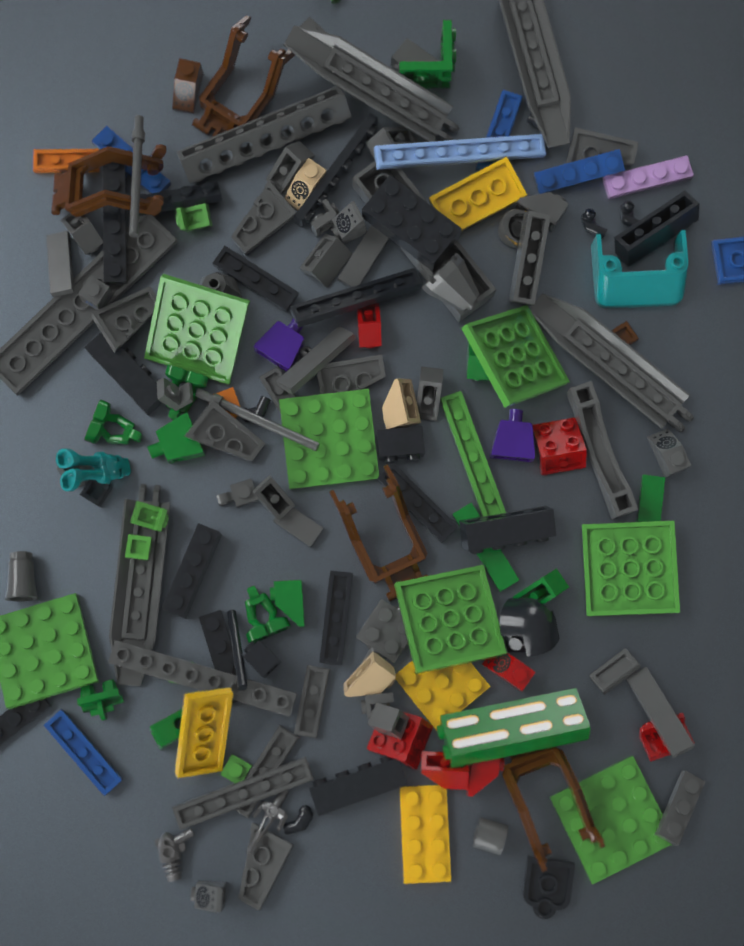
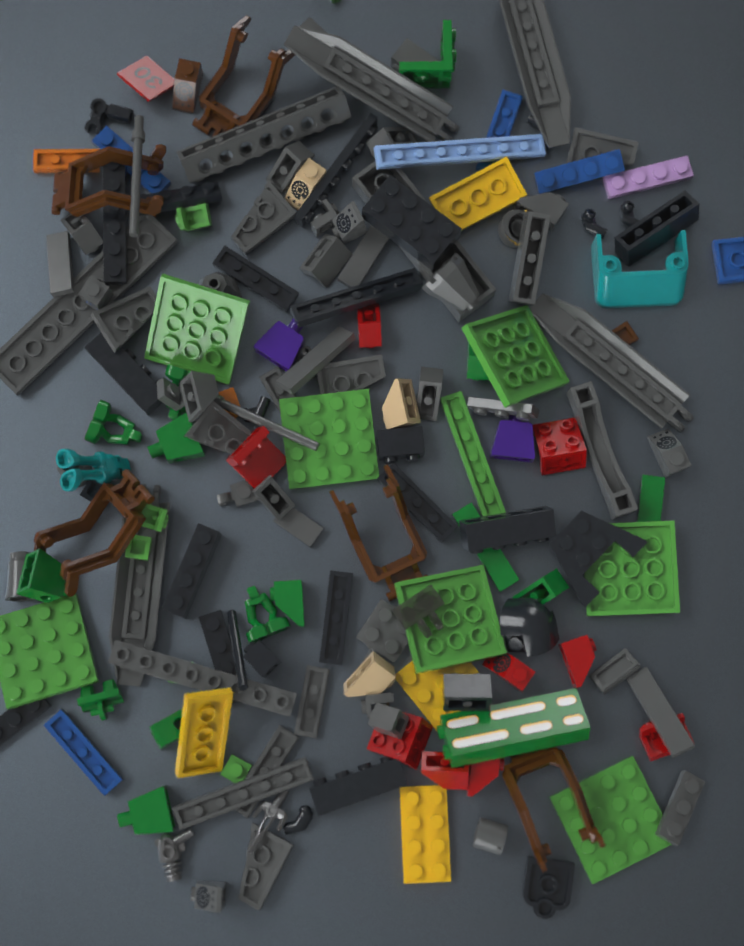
none -> green torso [16,548,68,603]
none -> reddish brown piece [34,469,155,597]
none -> black bar [85,98,134,135]
none -> piece [117,56,174,102]
none -> green torso [117,785,176,835]
none -> dark grey slope [179,371,219,422]
none -> red bracket [226,426,286,489]
none -> clear smoke hinge [392,585,444,638]
none -> brick [442,673,492,711]
none -> dark grey plate [467,397,539,421]
none -> black wing [550,510,647,607]
none -> red slope [558,635,597,688]

